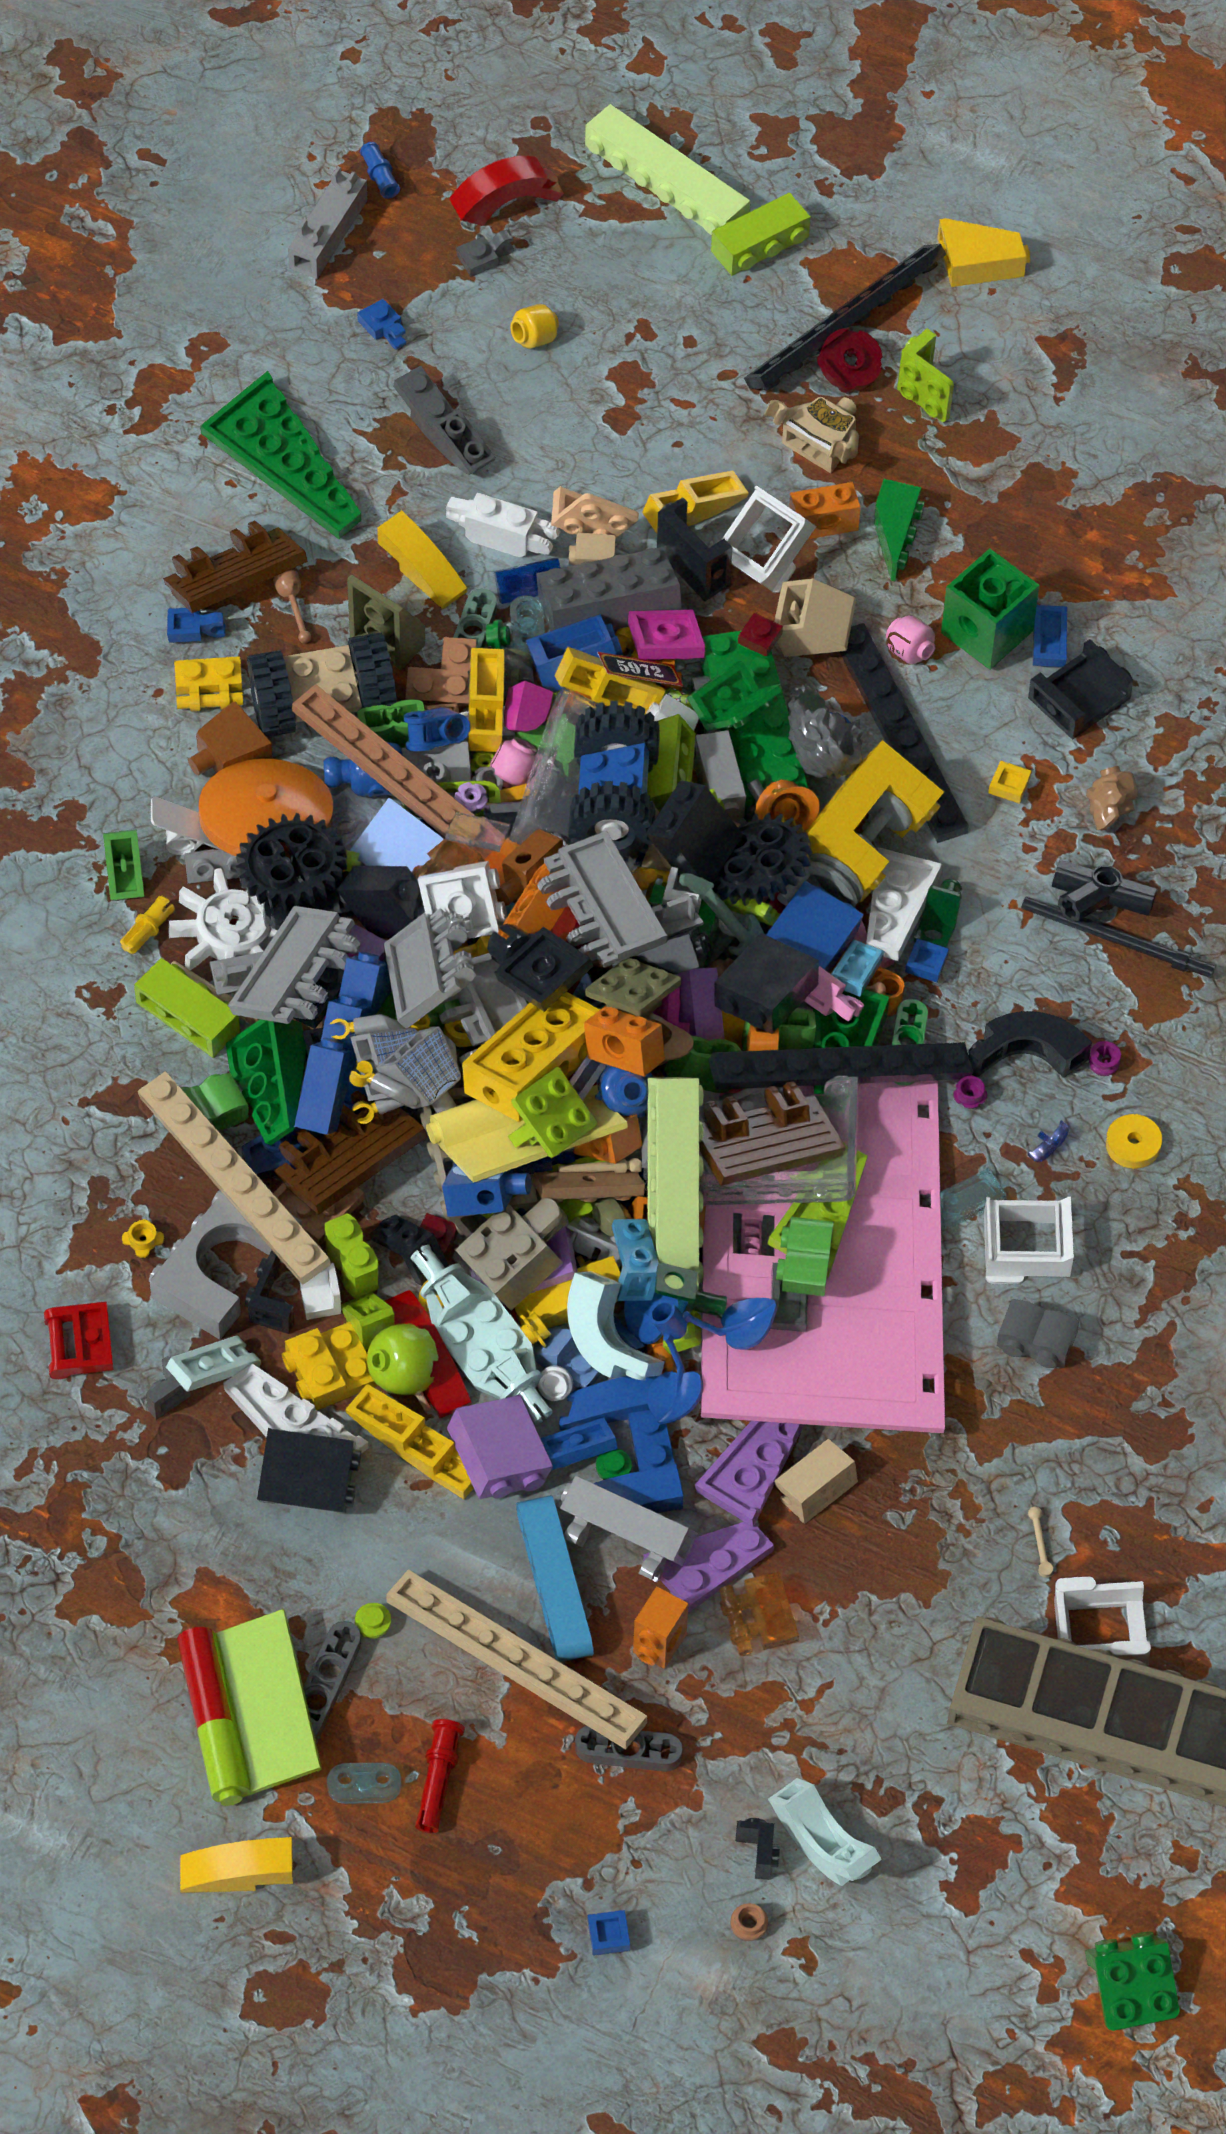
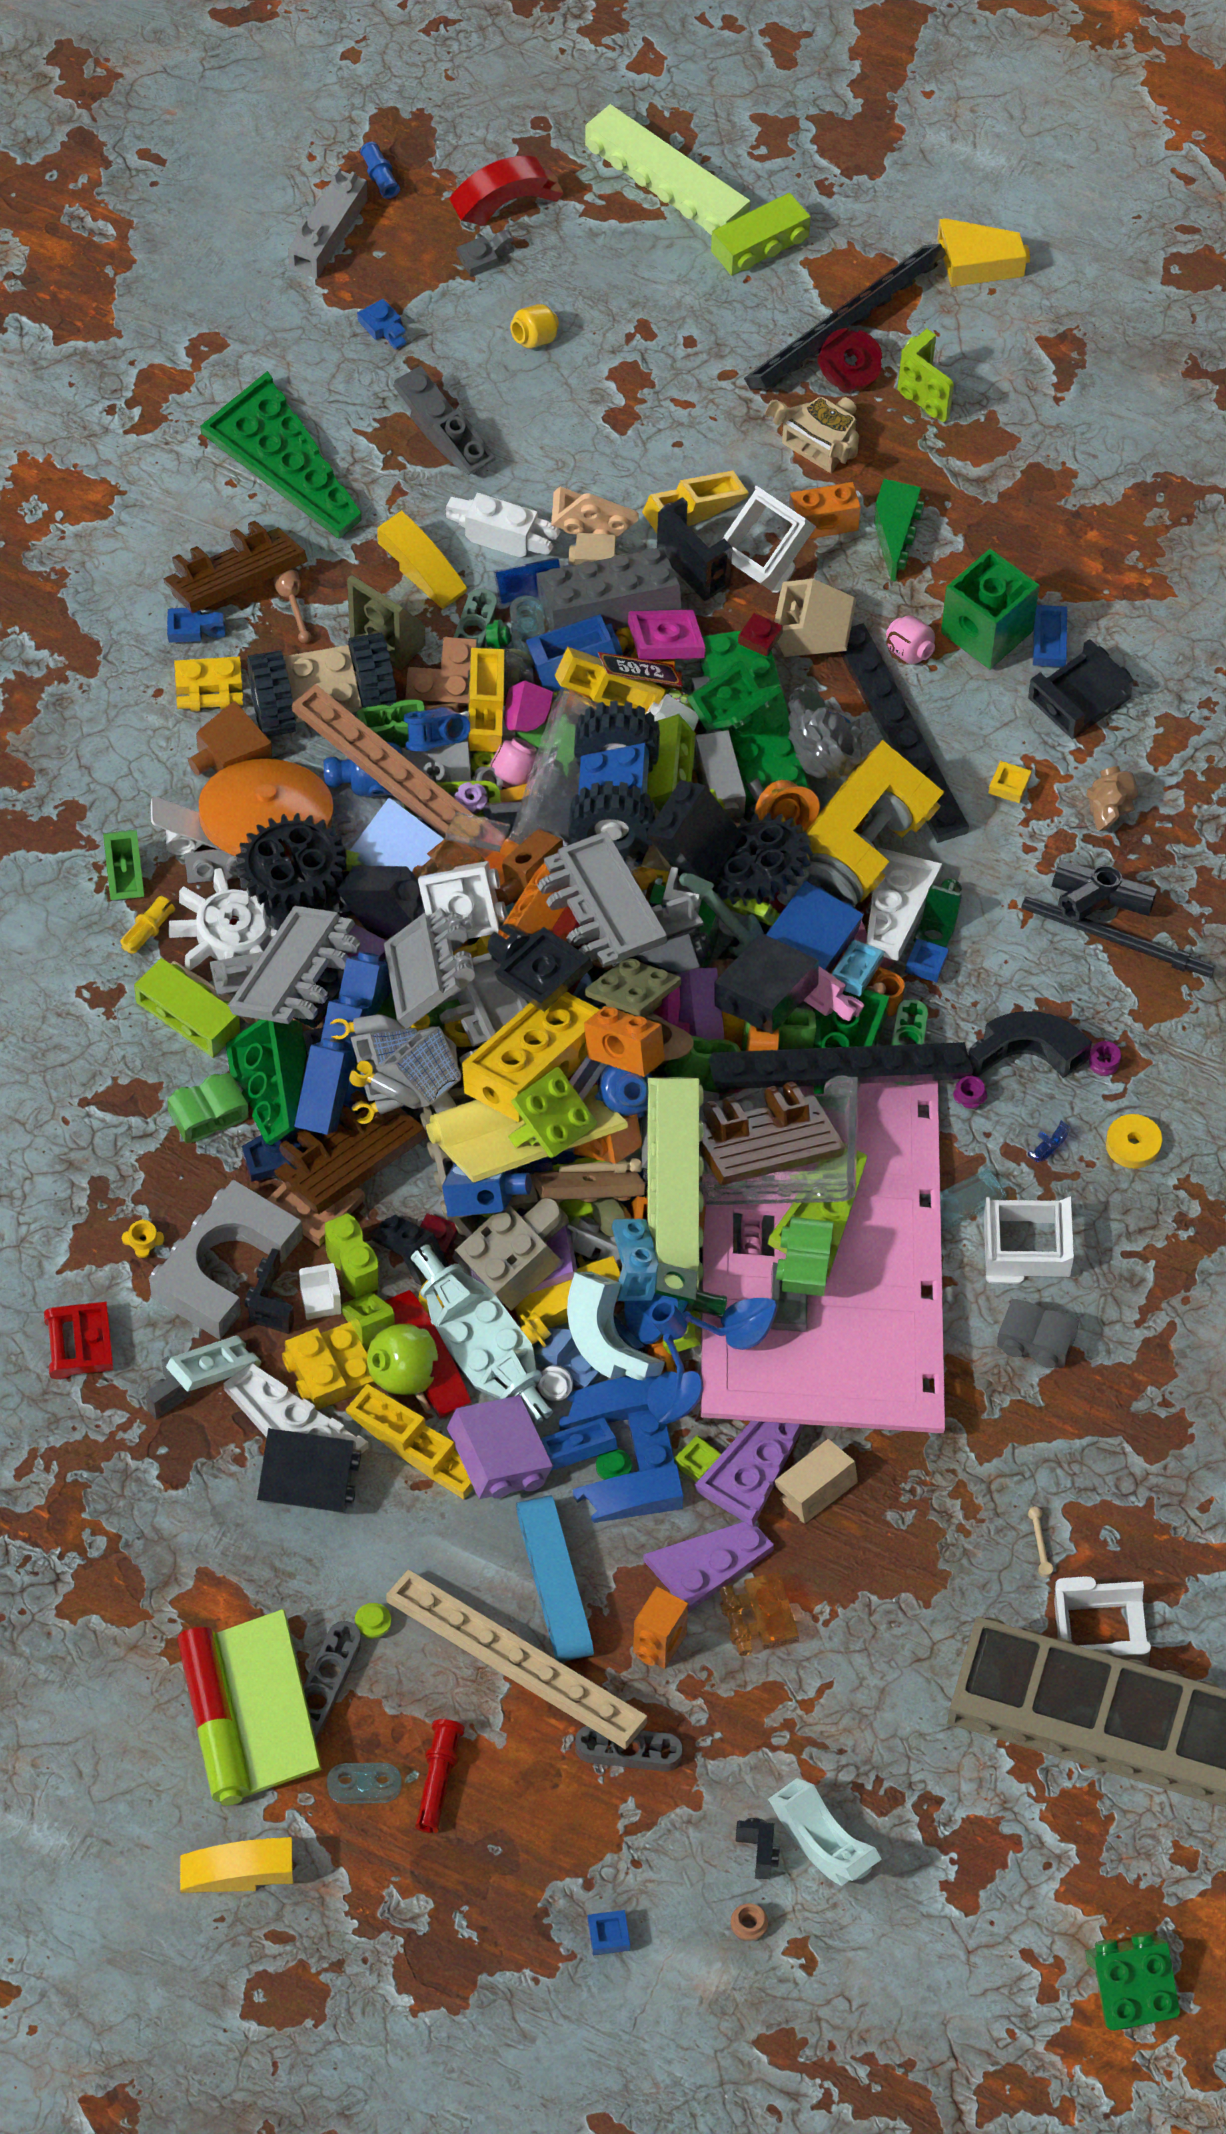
tan plate [138,1071,331,1285] -> none
light grey brick [560,1476,698,1583] -> none
none -> lime tile [674,1435,721,1482]

